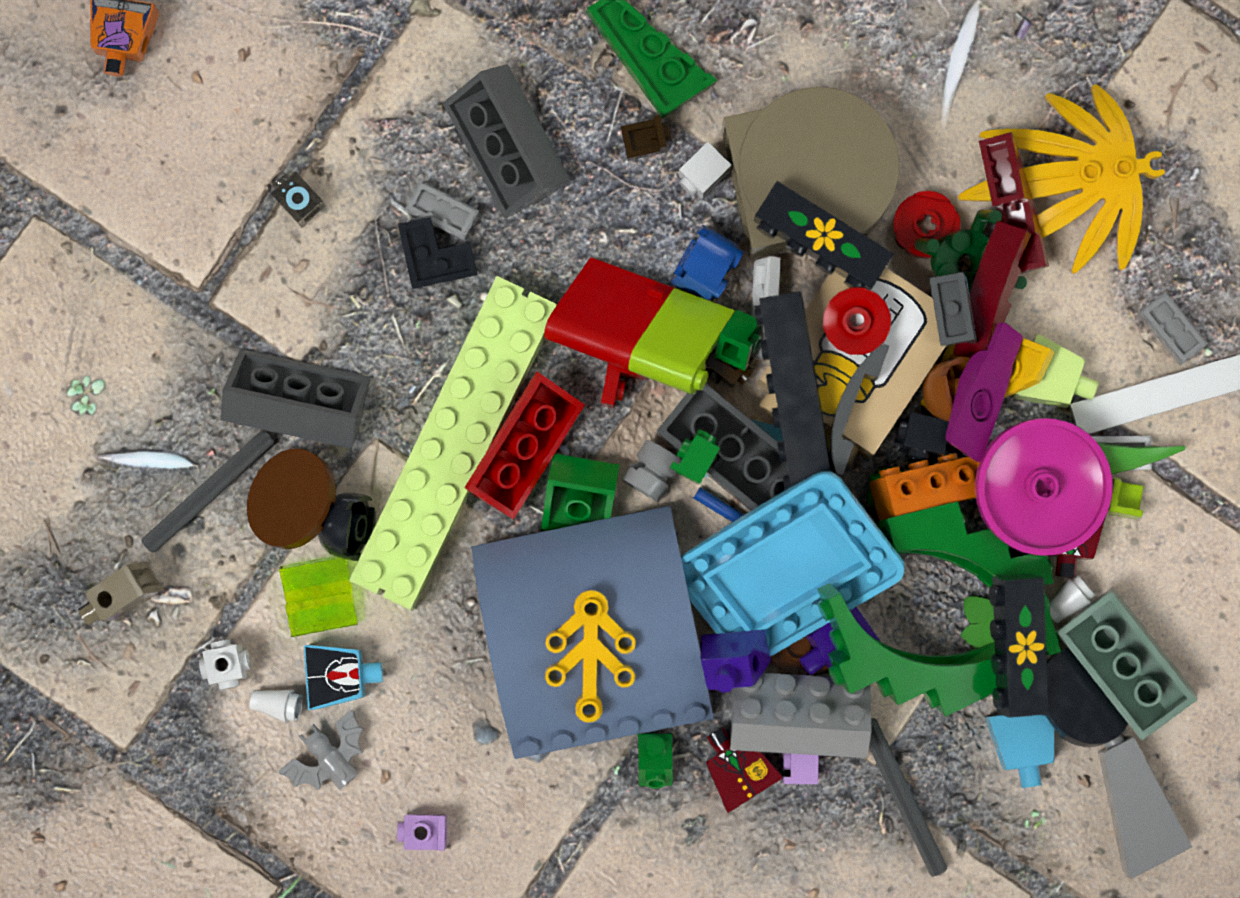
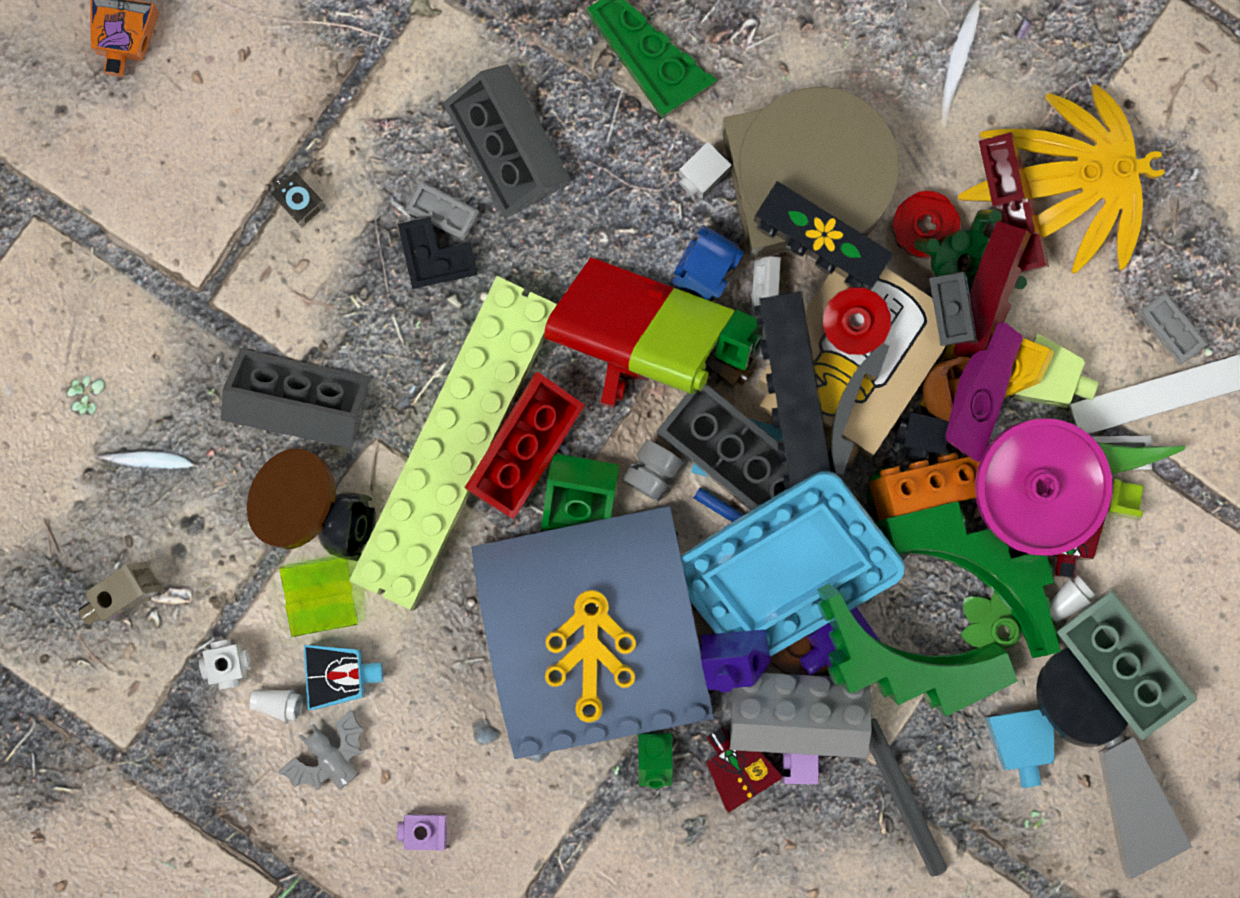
dark grey axle [141,430,275,553] -> none
dark brown bracket [620,114,672,161] -> none
green brick [669,429,720,485] -> none
black brick [989,573,1048,718] -> none

